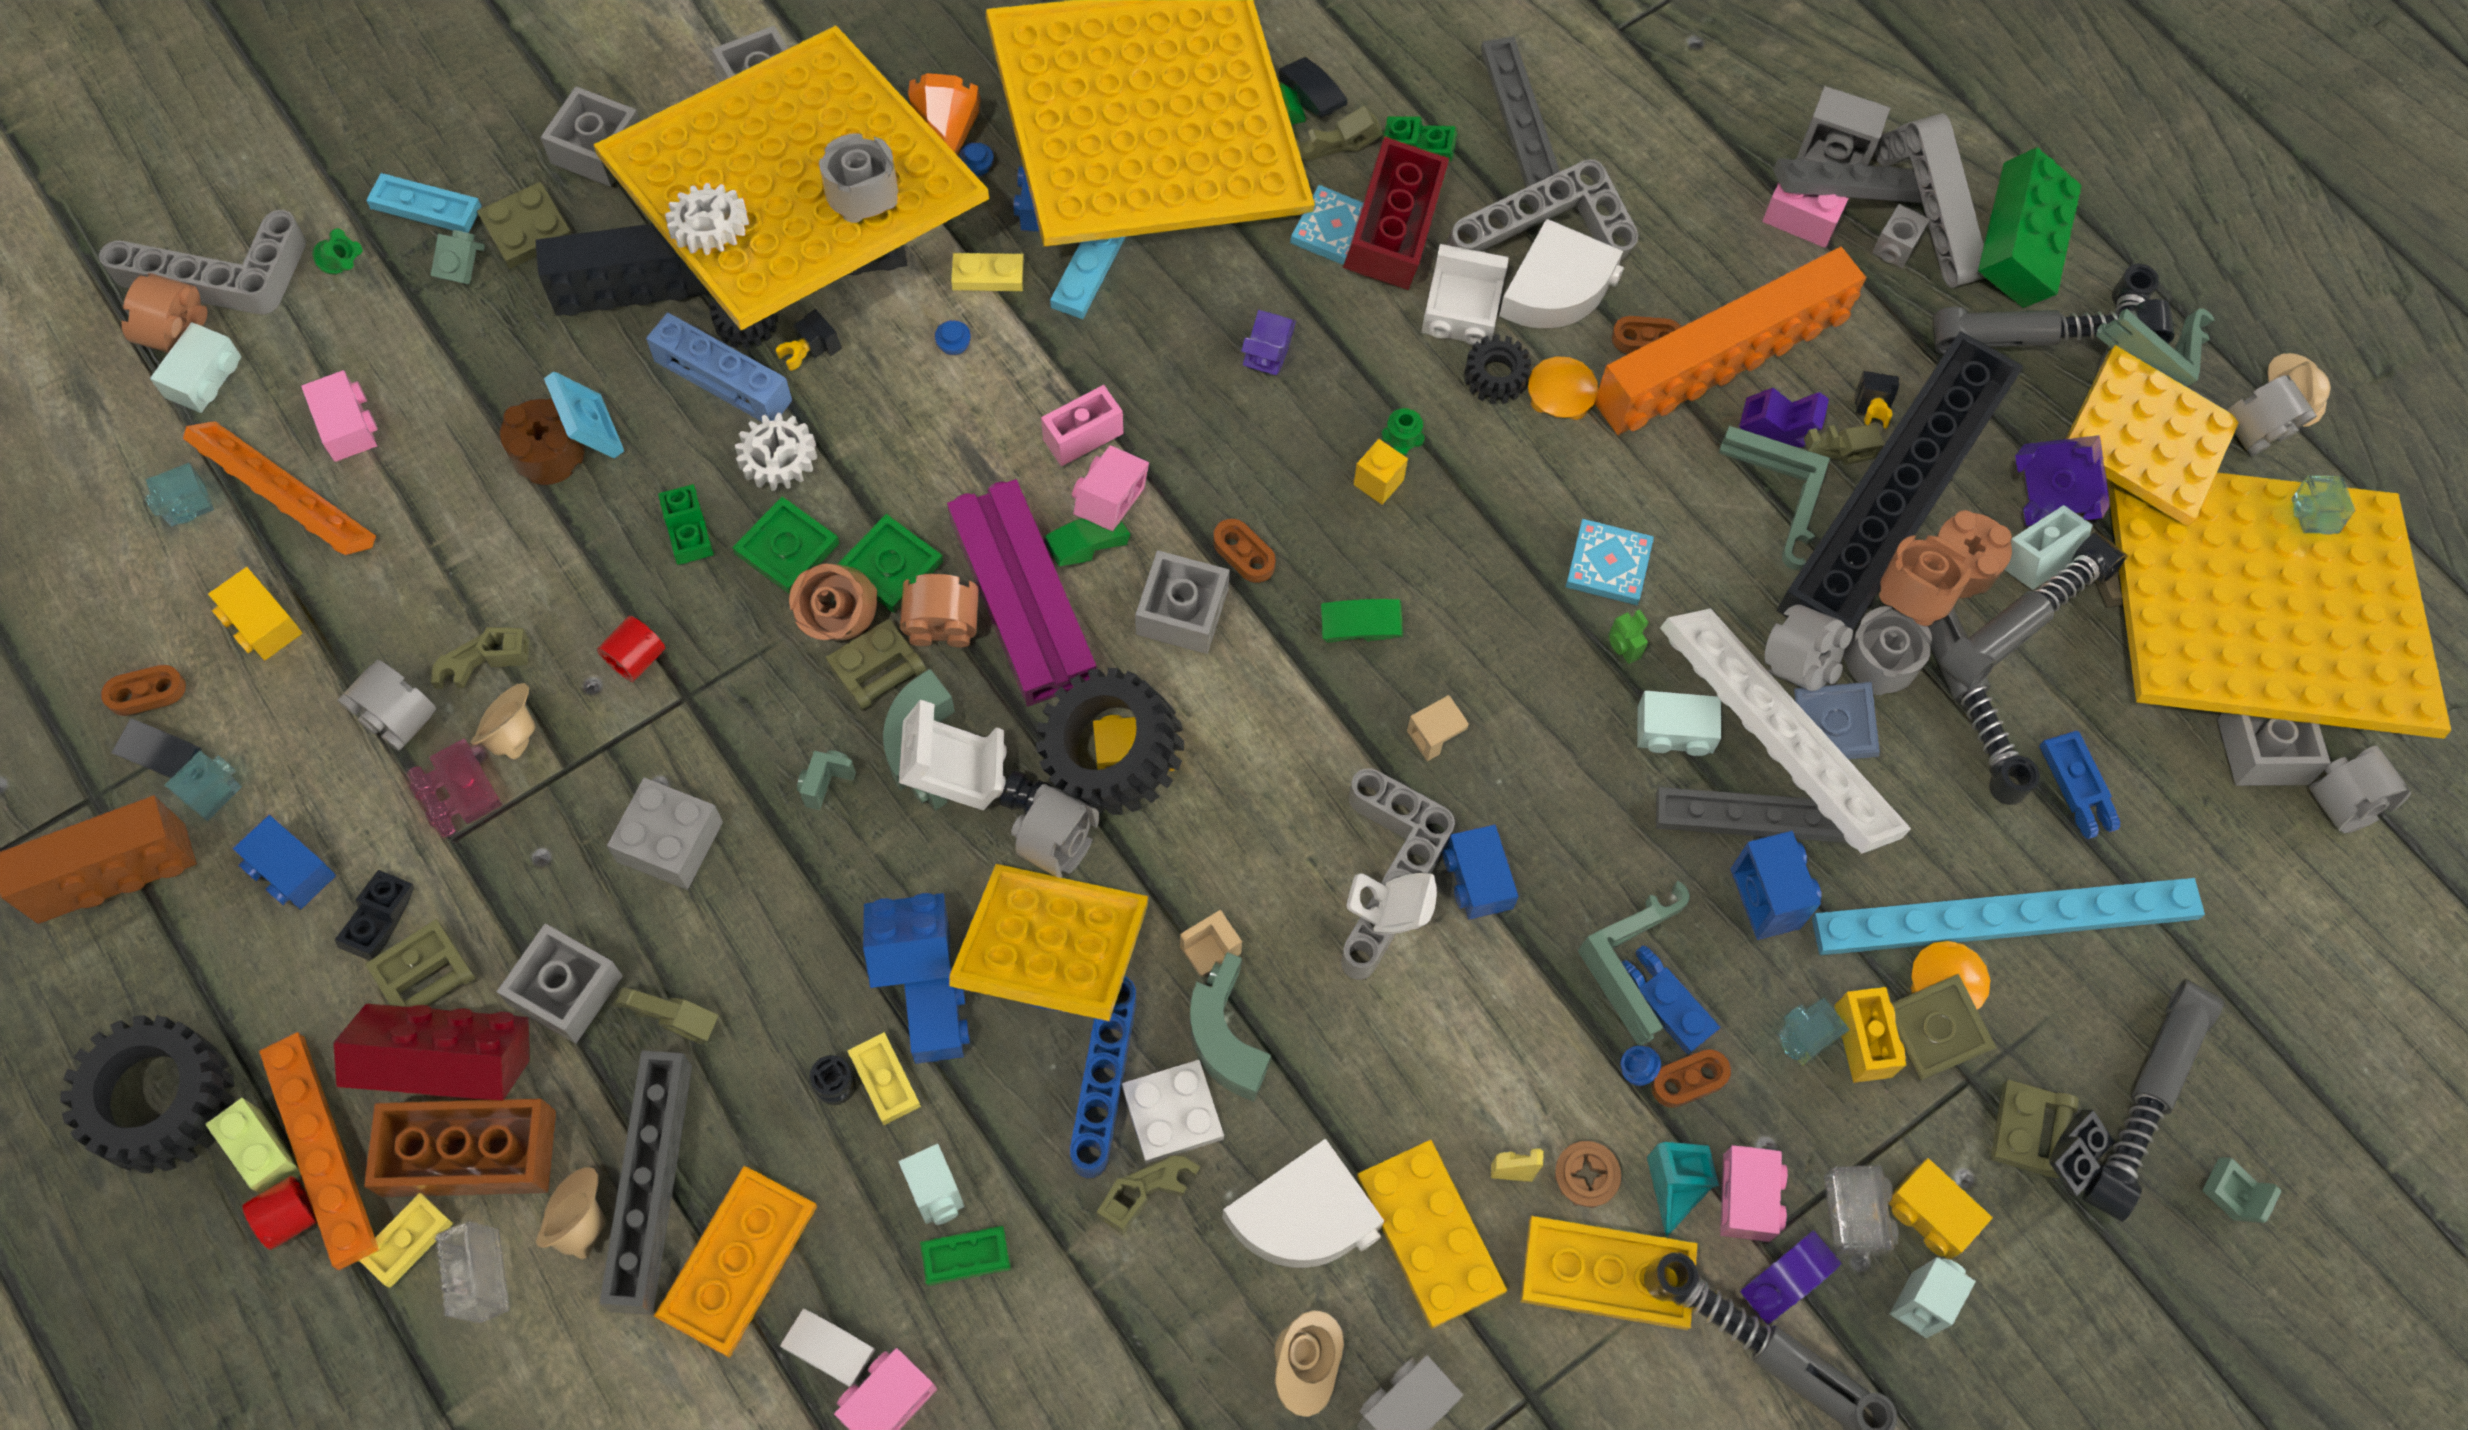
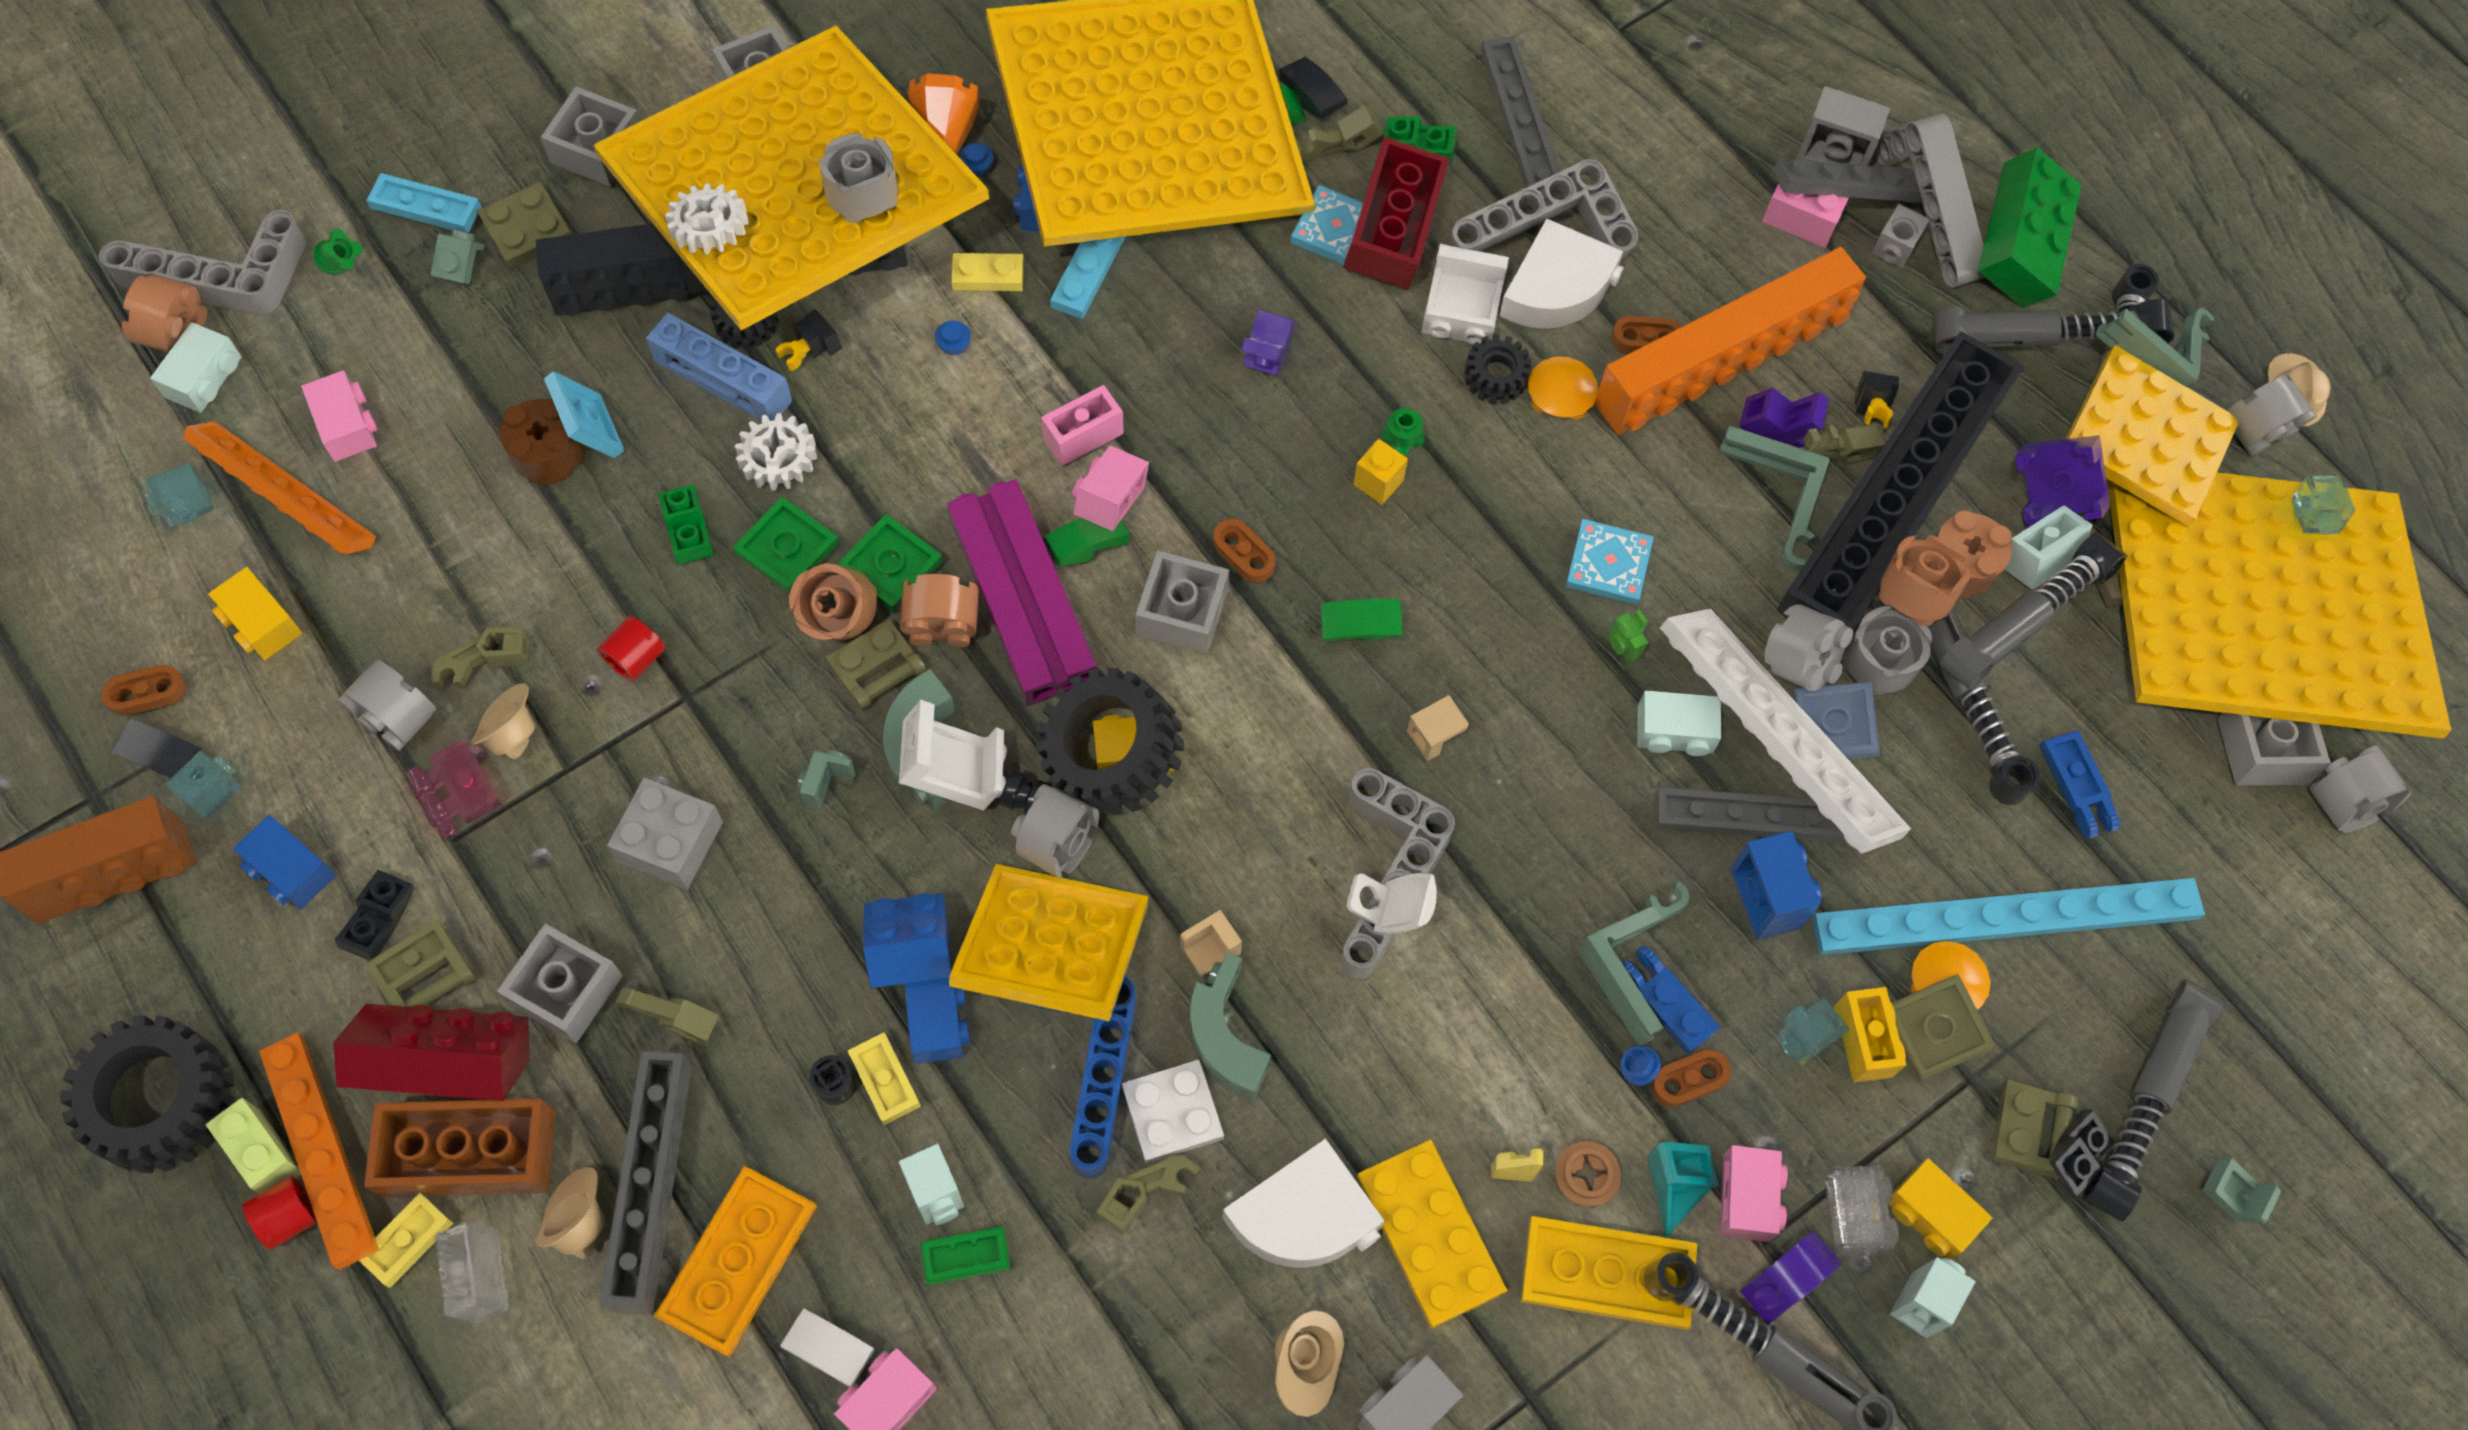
blue brick [1443,824,1519,920] -> none

